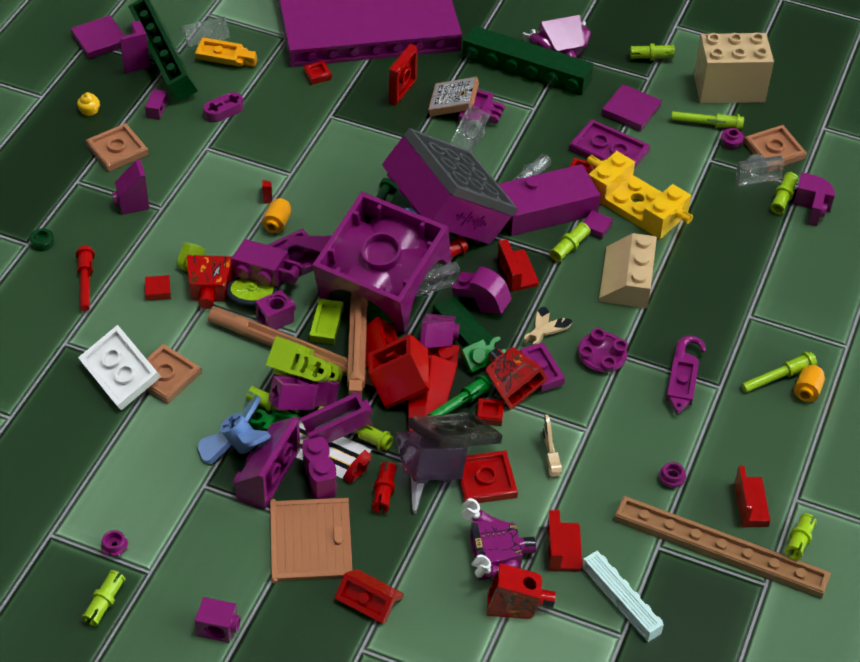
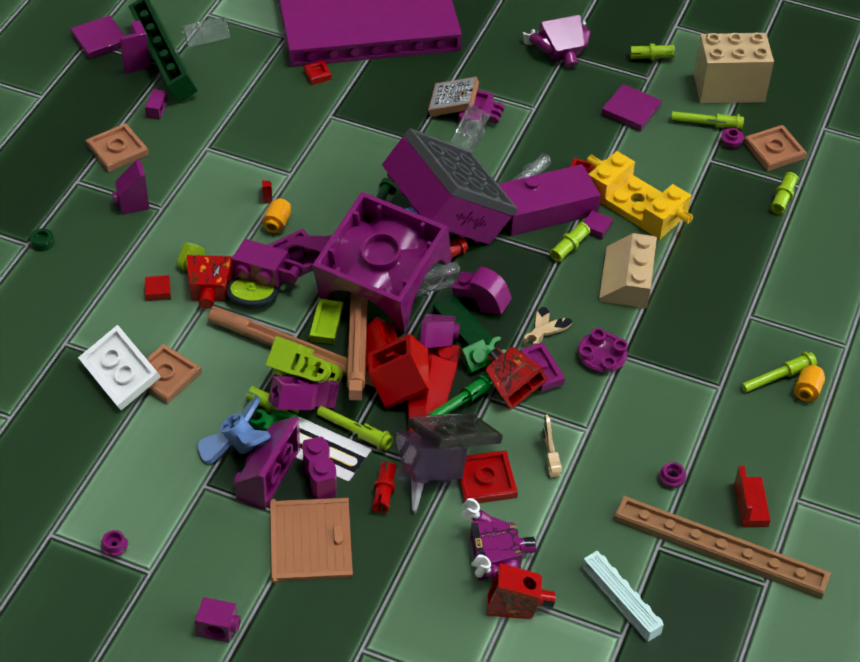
red pin [75,245,95,312] -> none
yellow plate [77,92,100,116] -> none
lime pin [81,570,125,627] -> none
light orange hinge [195,37,258,67] -> none
magenta beam [204,92,244,122] -> none
magenta brick [255,290,296,330] -> none
magenta window [300,392,373,443] -> none
red panel [334,569,404,623] -> none
red tile [343,450,372,484] -> none
red tile [389,44,417,105] -> none
dark green brick [462,25,594,95] -> none
red tile [476,398,504,426] -> none
red panel [497,239,539,292] -> none
red panel [547,510,583,572] -> none
magenta tile [569,119,650,169] -> none
magenta plate [666,336,706,415] -> none
clear tile [736,154,784,186] -> none
lime pin [784,513,817,560] -> none
magenta brick [794,172,835,226] -> none

